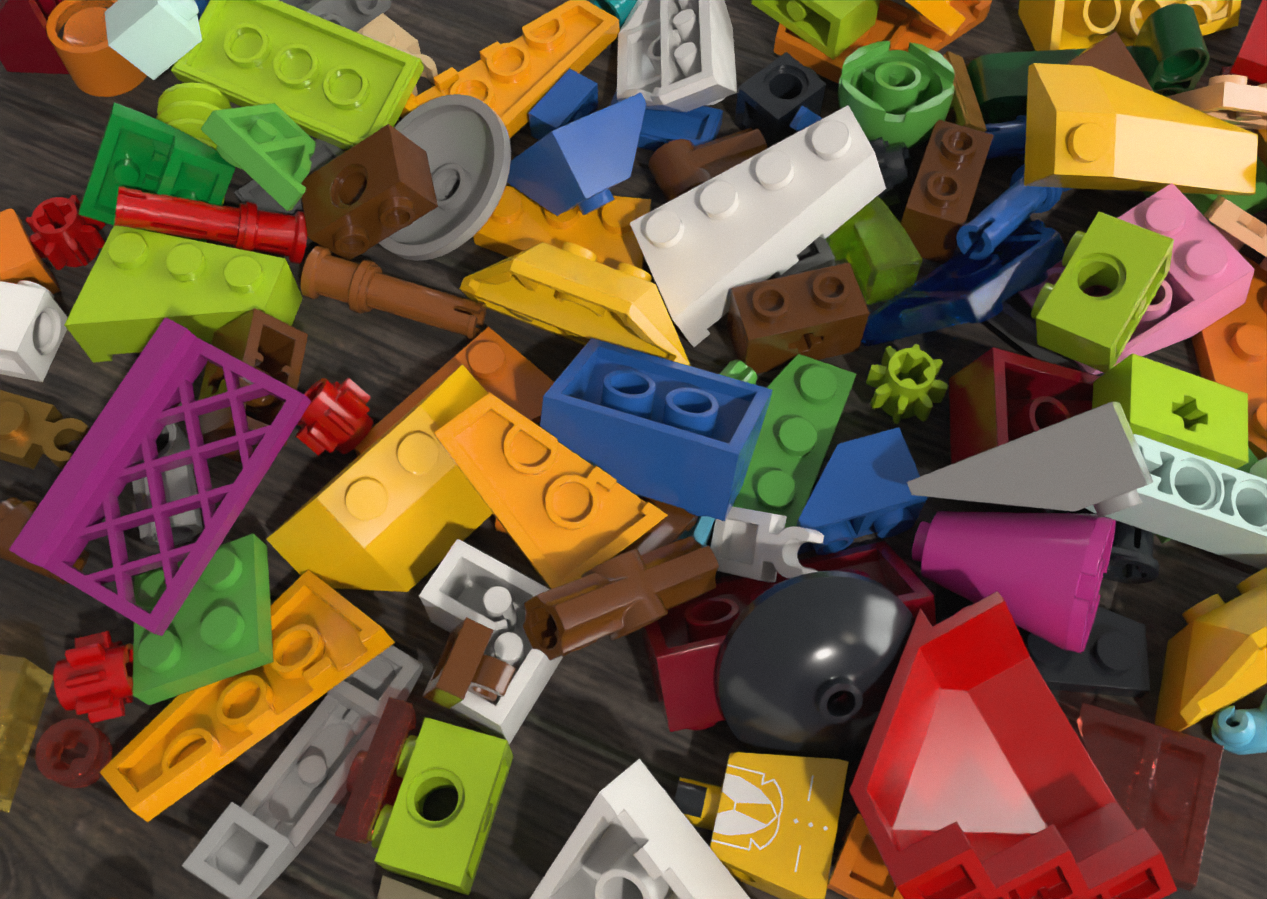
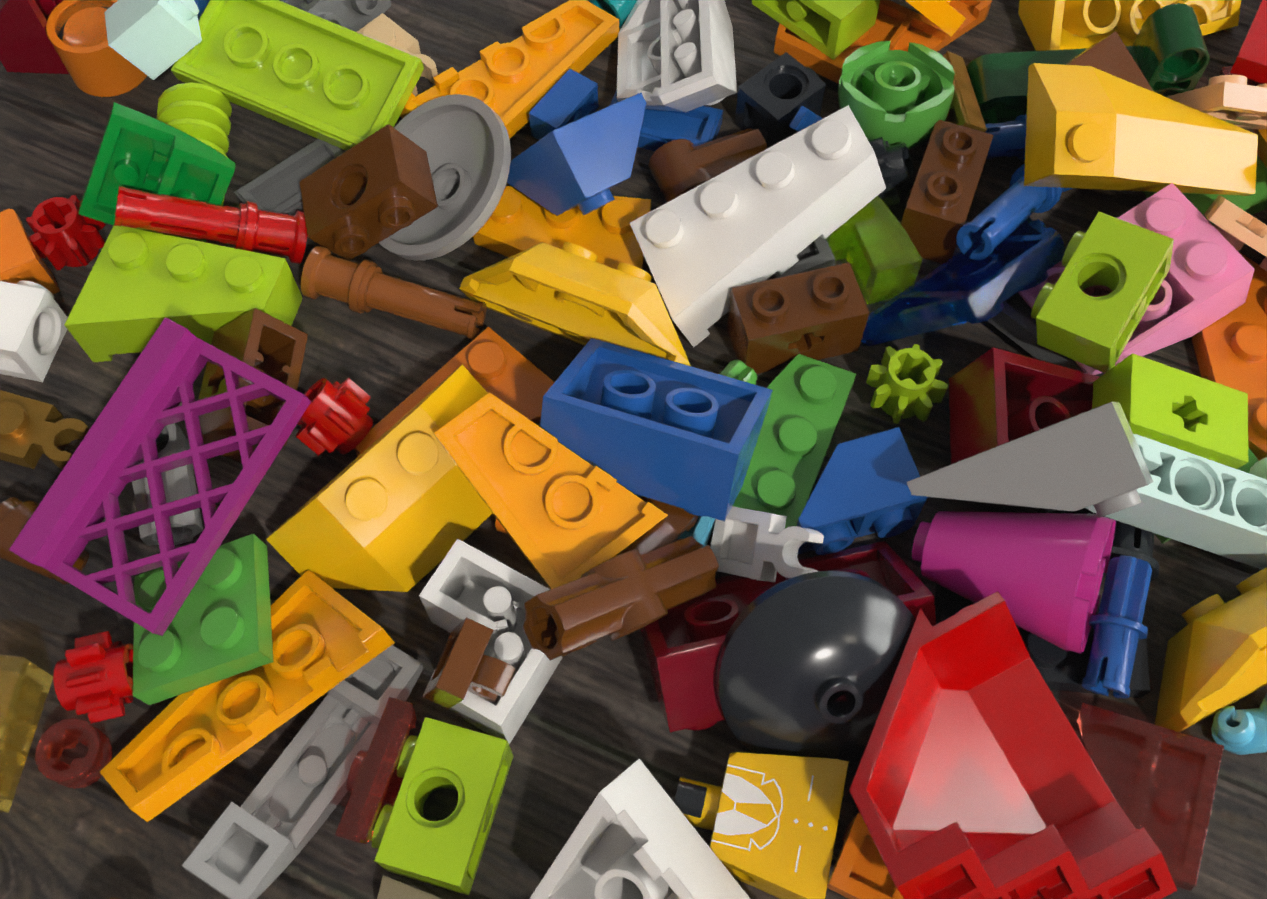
bright green wing [201,103,316,211] -> none
none -> blue axle [1082,555,1152,698]

